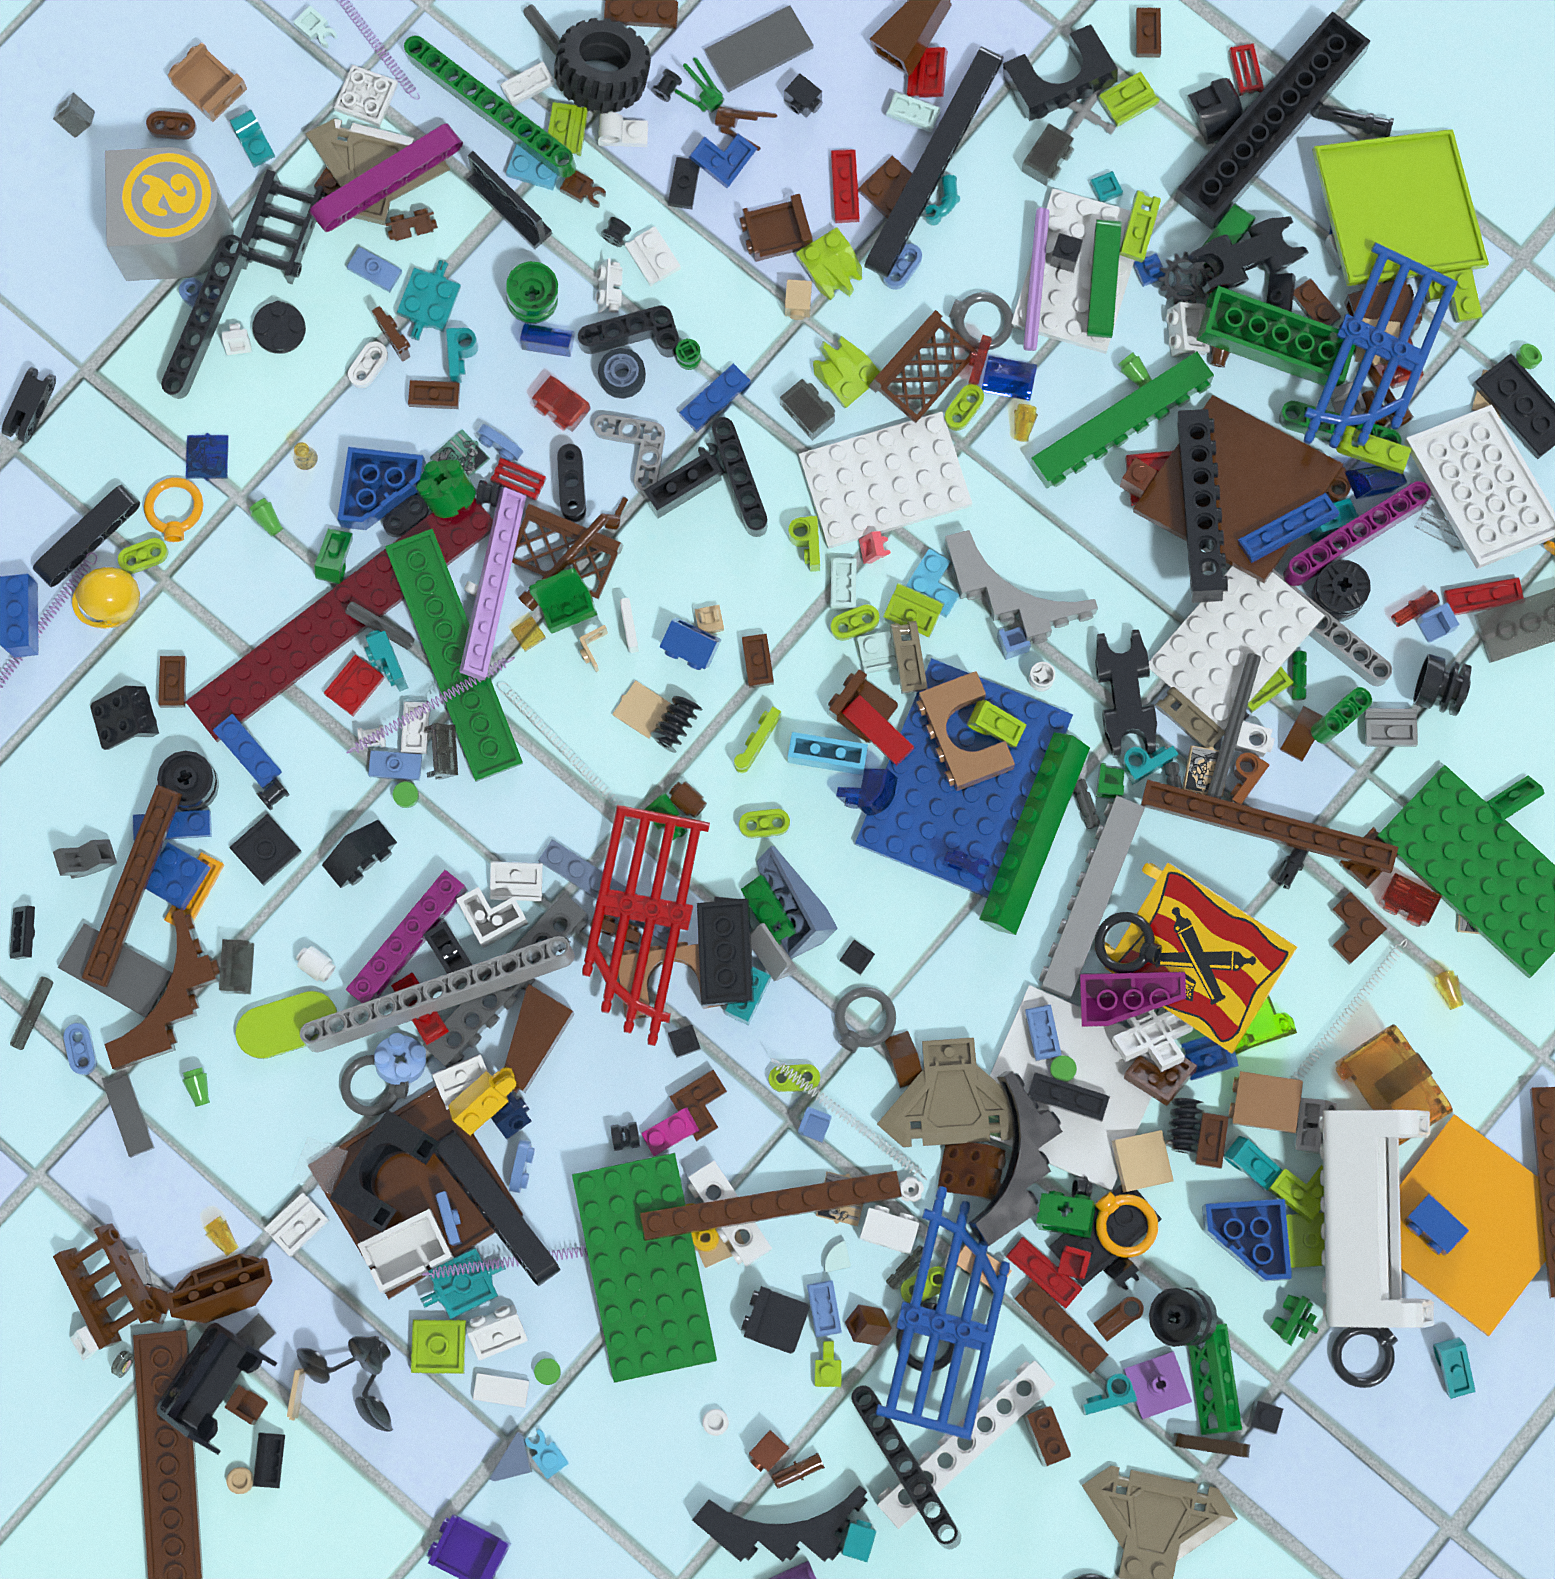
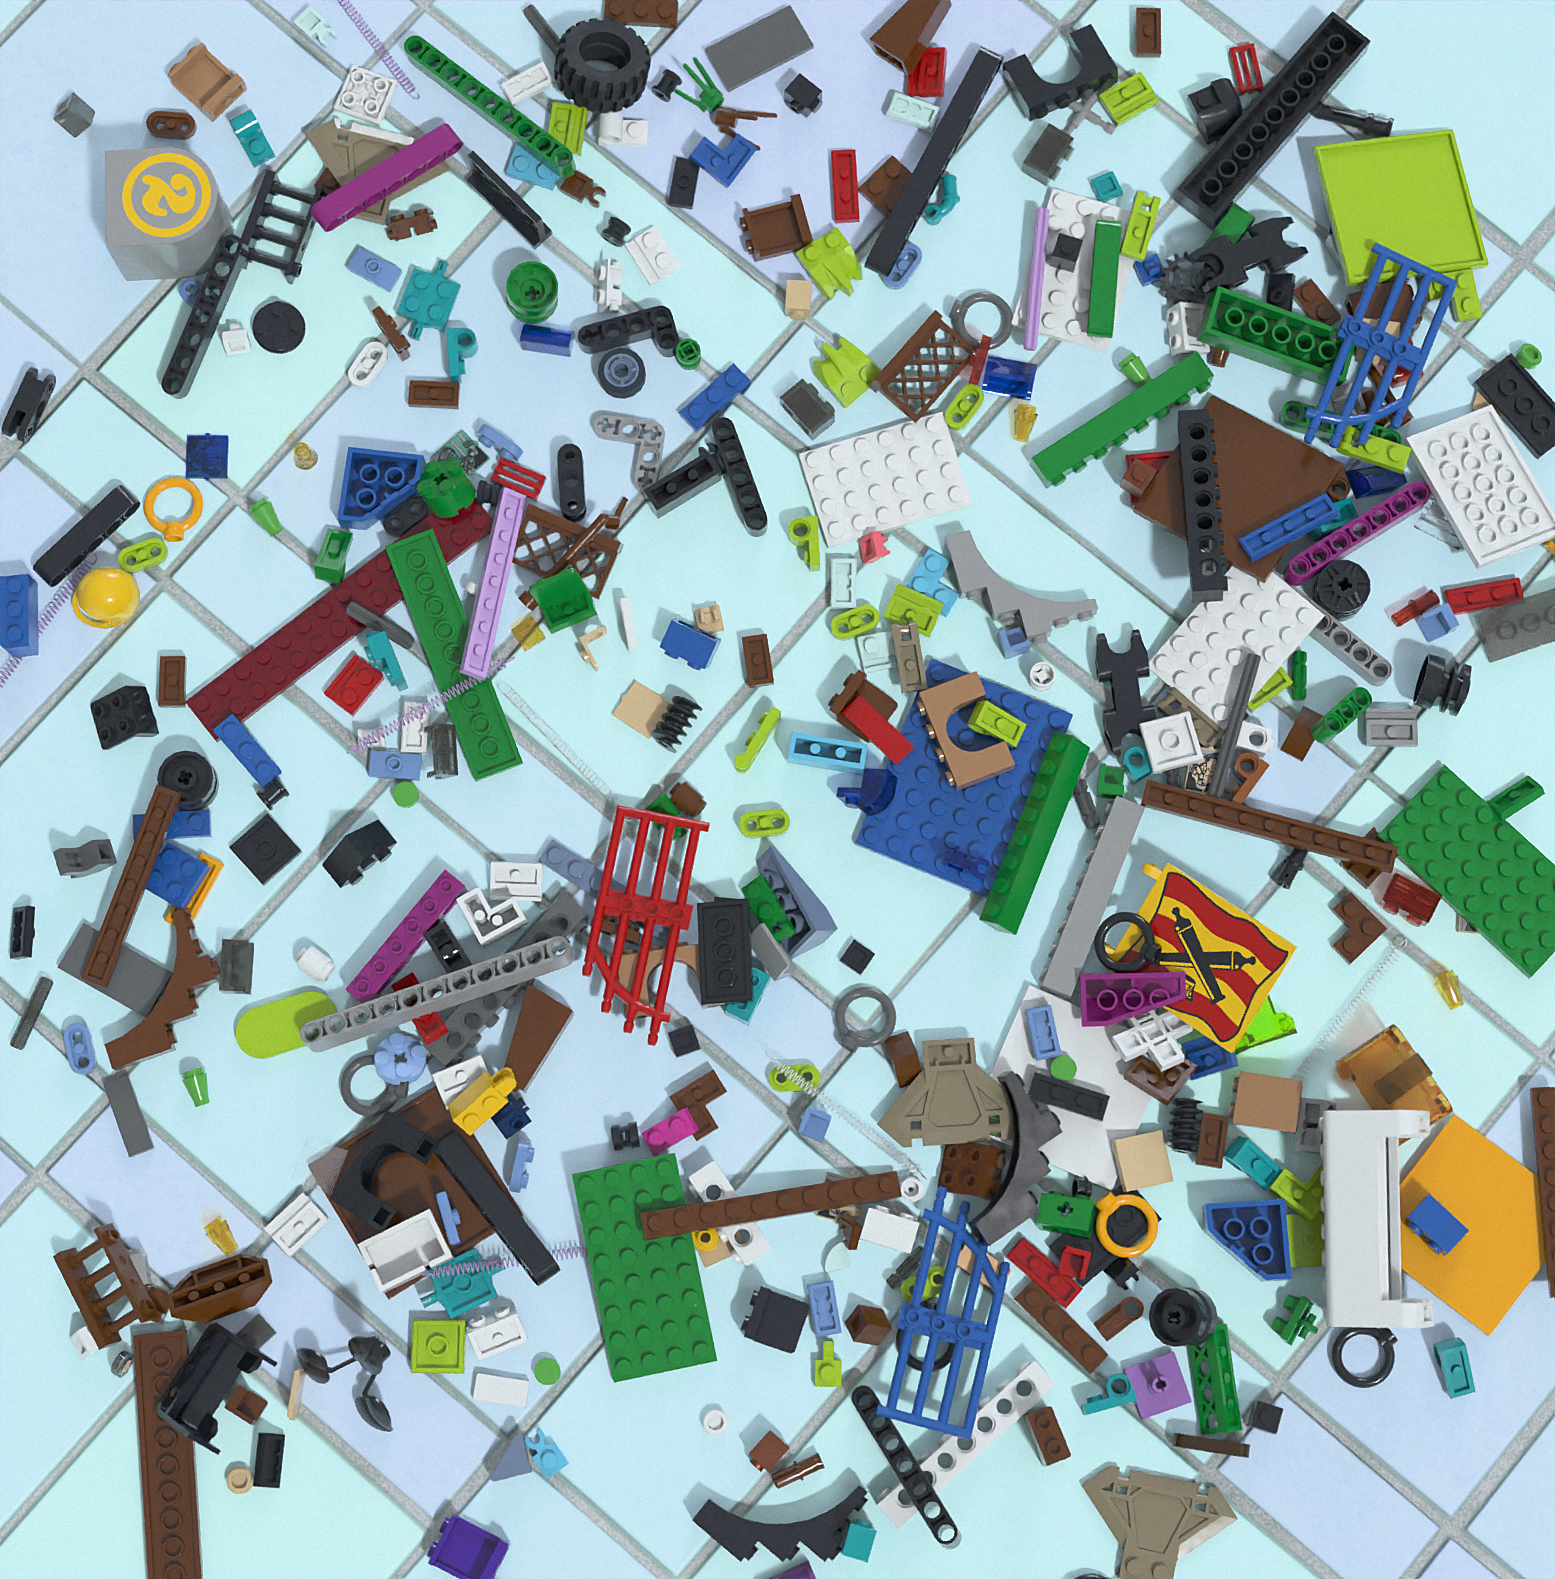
clear red brick [532,375,591,432] -> none
none -> reddish brown tile [839,1215,862,1250]
none -> white tile [1139,711,1204,774]

